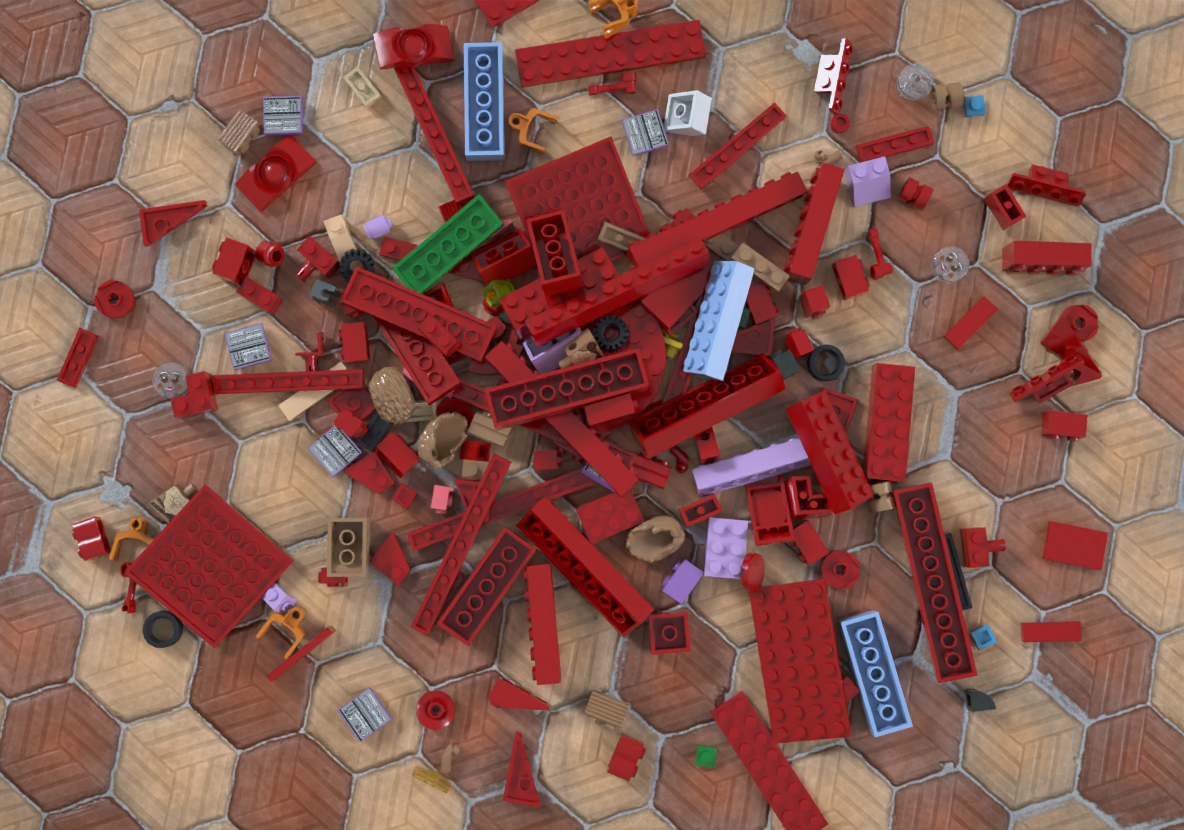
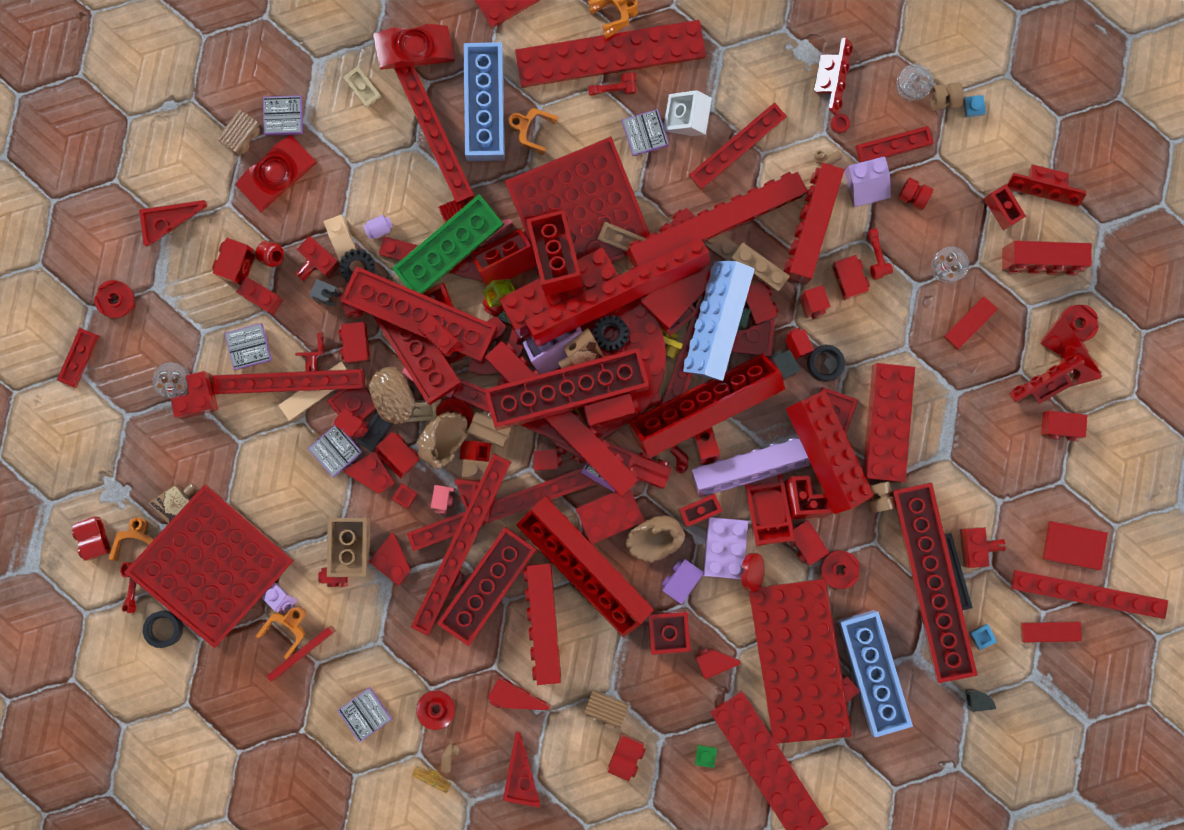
none -> red slope [695,647,741,680]
none -> red plate [1011,570,1169,619]

